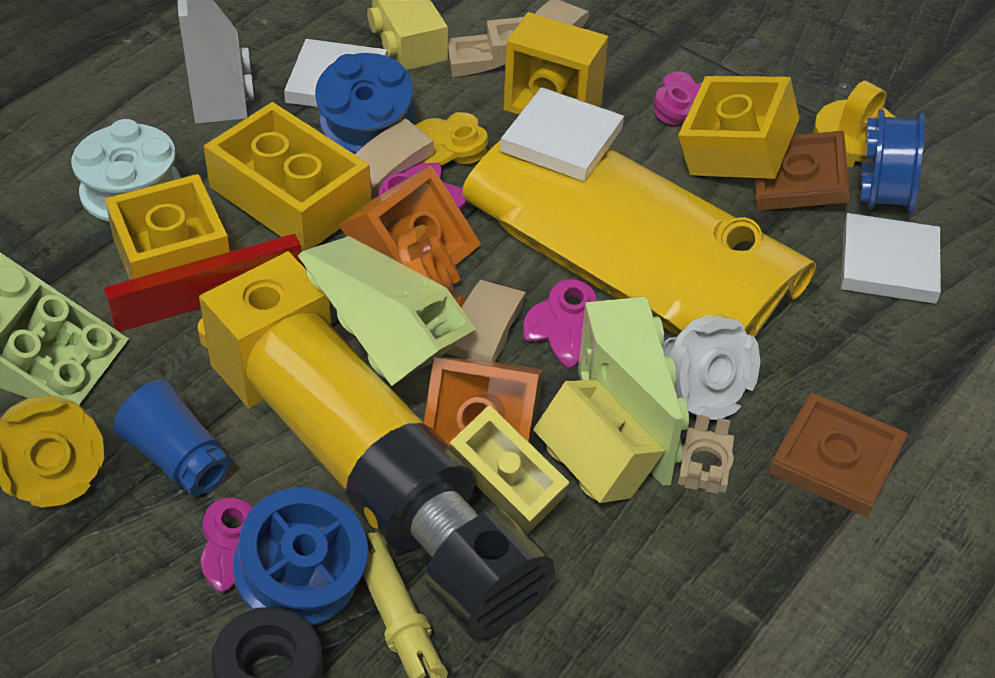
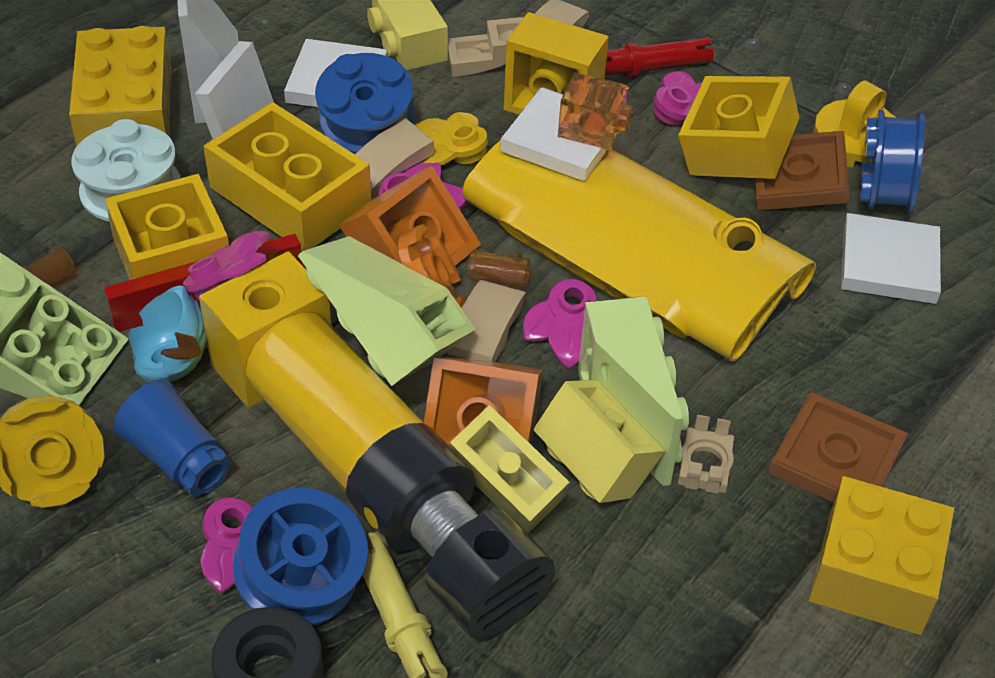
white tile [662,315,760,420] -> none
none -> clear orange pin [19,247,76,286]
none -> yellow brick [69,26,172,147]
none -> medium azure hair [128,285,207,383]
none -> dark pink plate [183,231,271,301]
none -> white tile [195,41,274,139]
none -> clear orange pin [468,250,531,290]
none -> clear orange brick [557,72,633,150]
none -> red pin [605,37,714,77]
none -> yellow brick [809,476,954,635]

